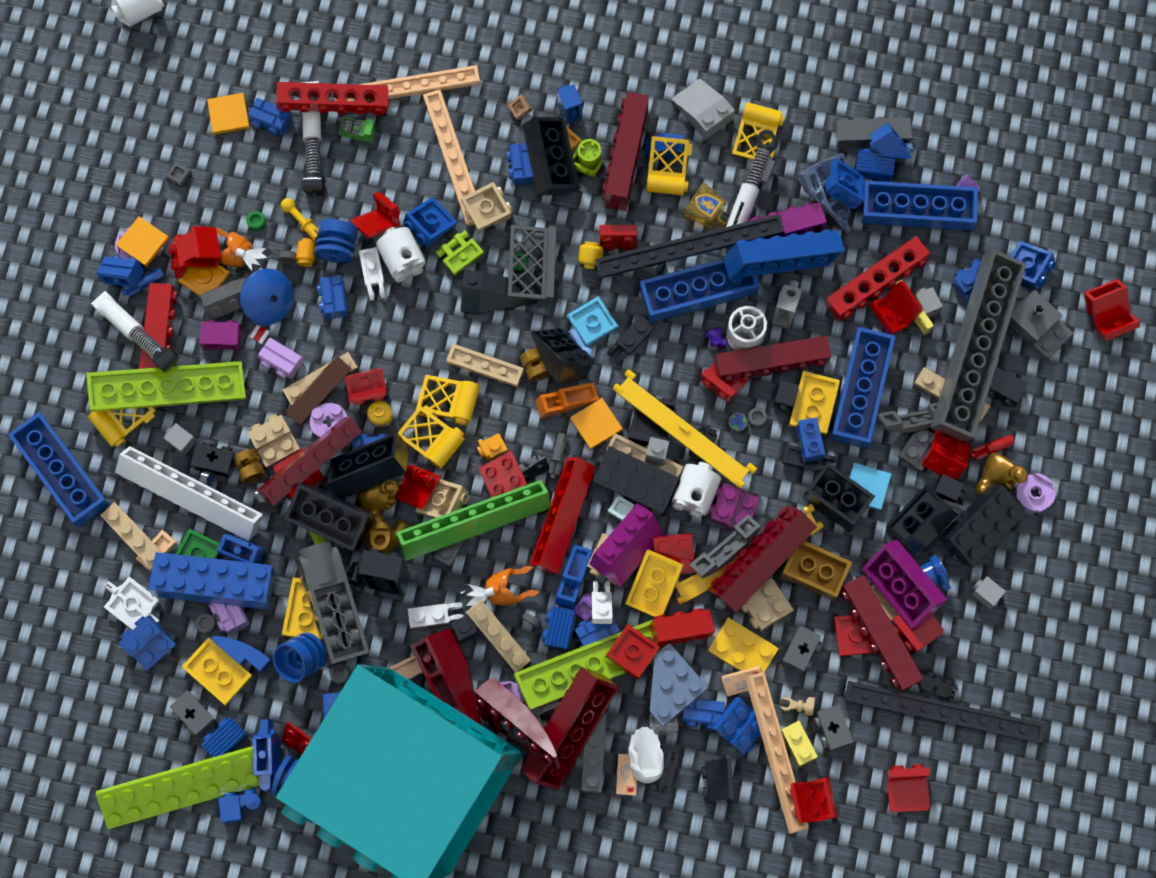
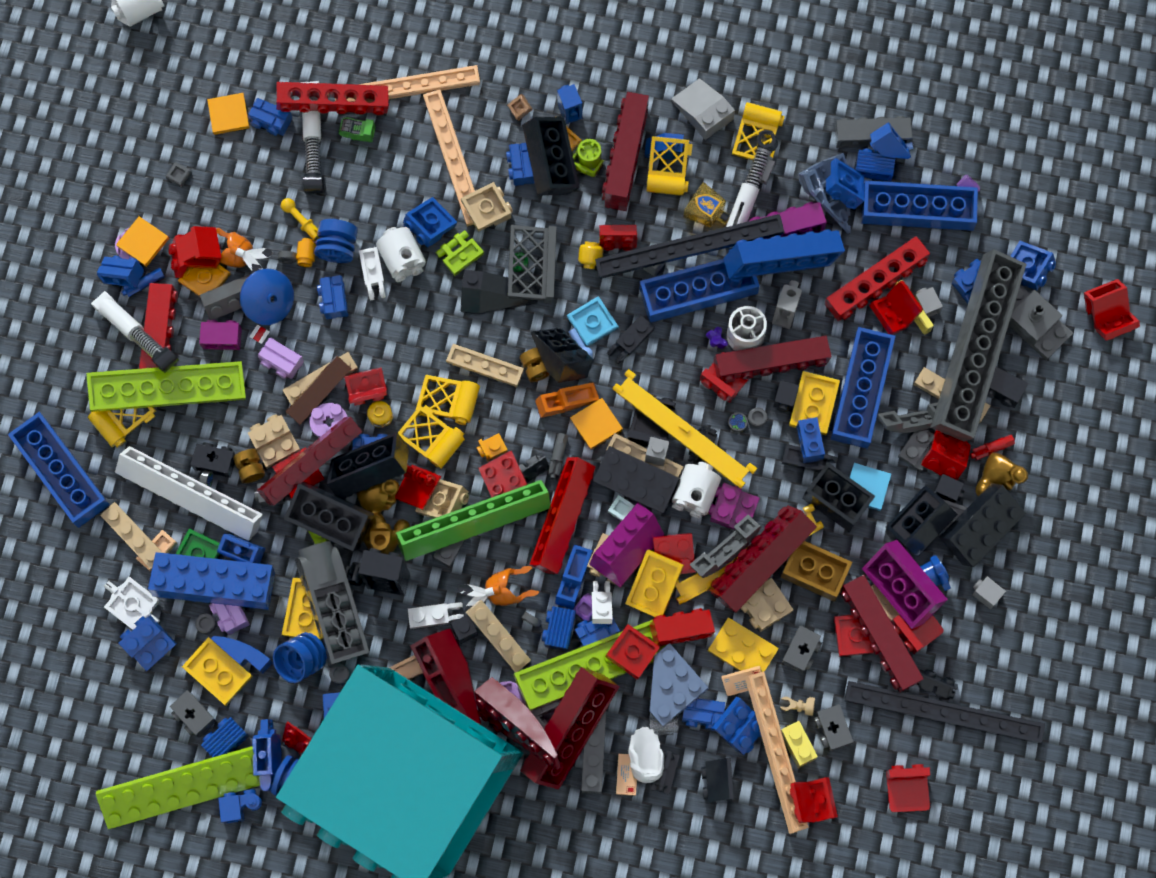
light grey brick [163,423,197,456] -> none
green tile [246,211,266,231] -> none
red bracket [351,191,400,238] -> none
lavender plate [1015,473,1056,513] -> none

